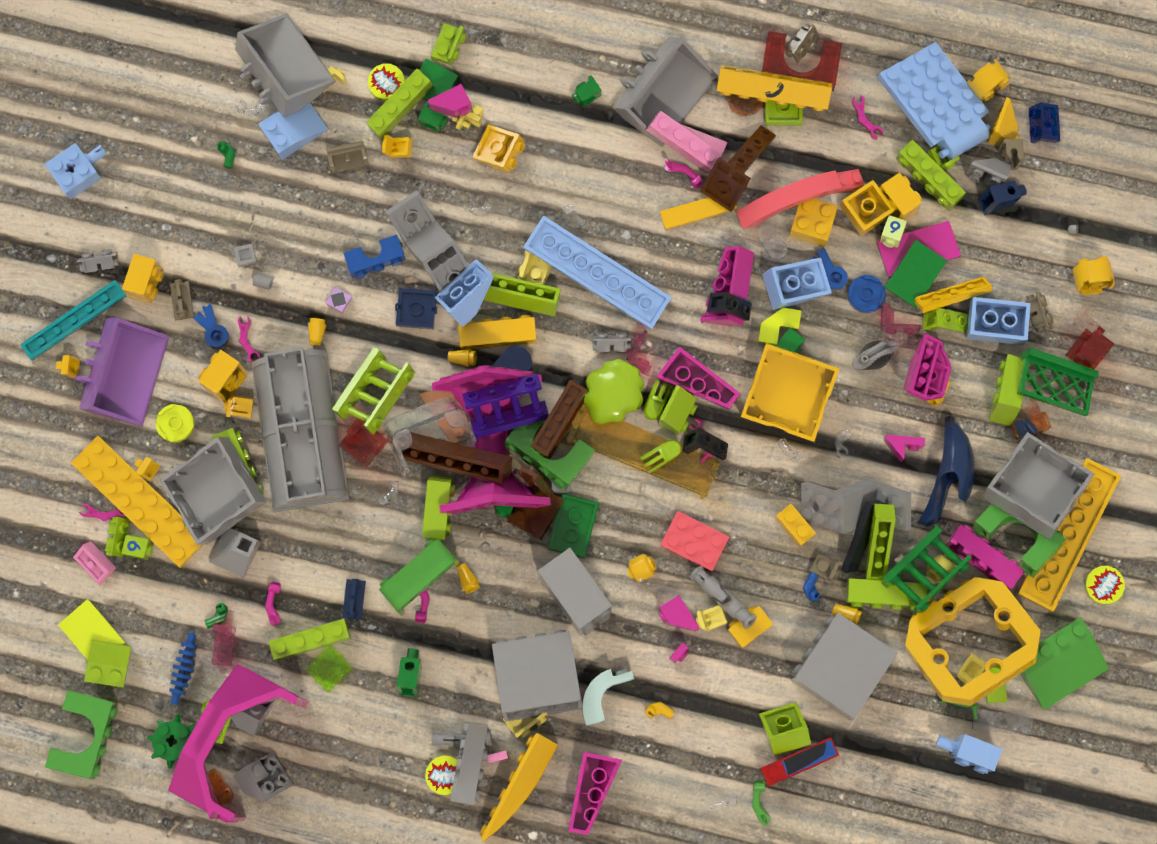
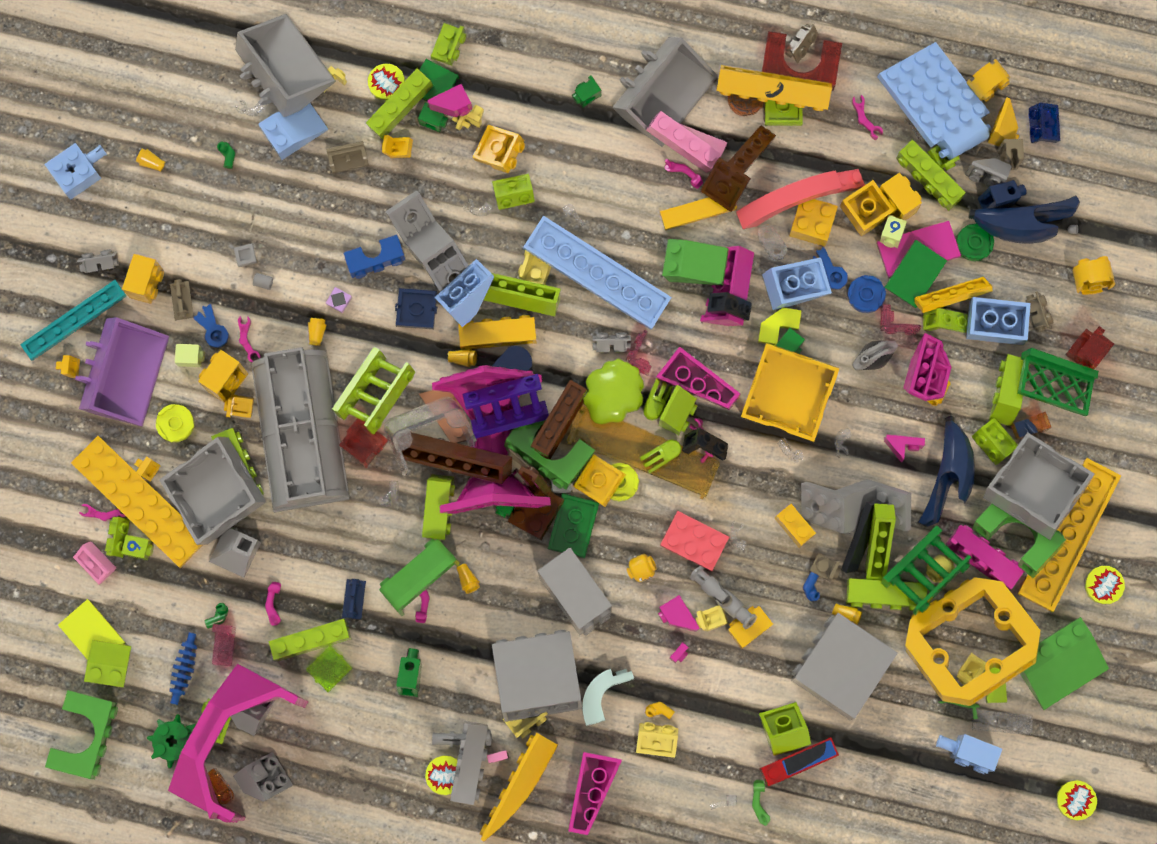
none -> yellow cone [136,148,166,172]
none -> yellowish green brick [175,344,205,367]
none -> lime bracket [492,173,535,210]
none -> yellow tile [573,454,626,507]
none -> neon yellow tile [611,463,639,502]
none -> light yellow bracket [636,722,678,758]
none -> bright green slope [662,239,729,285]
none -> green tile [956,223,995,261]
none -> dark blue piece [968,195,1080,244]
none -> lime bracket [972,418,1018,465]
none -> tile [1057,780,1097,821]

